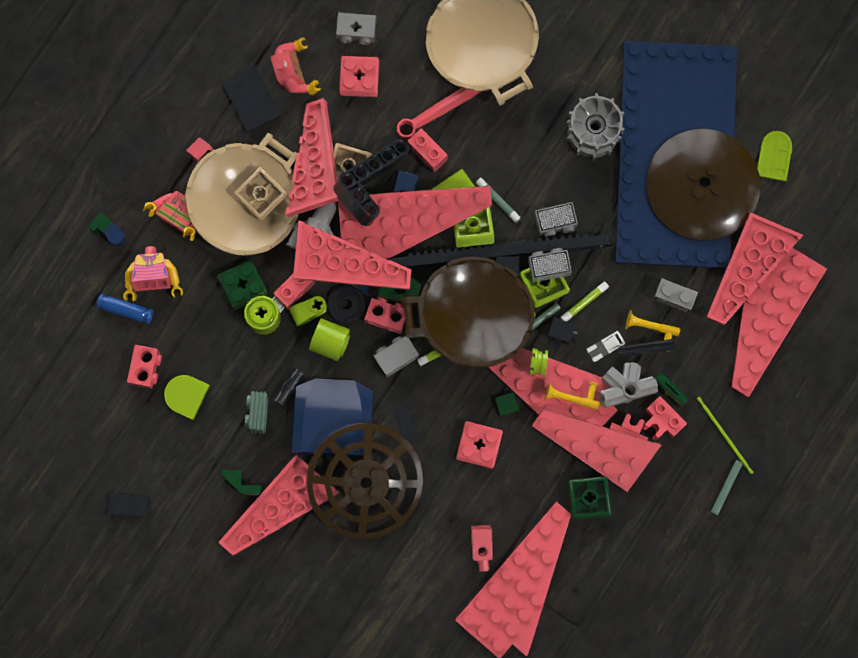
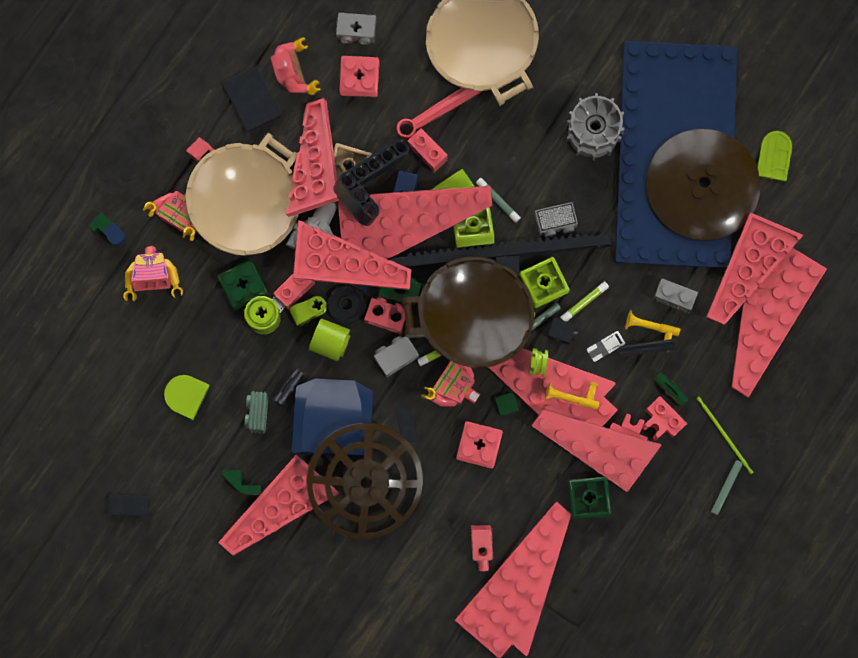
blue axle [96,294,154,324] -> none
coral brick [127,345,162,389] -> none
tan brick [234,167,288,221] -> none
brick [528,248,572,282] -> none
light grey piece [599,362,658,408] -> none
none -> coral torso [421,361,480,406]

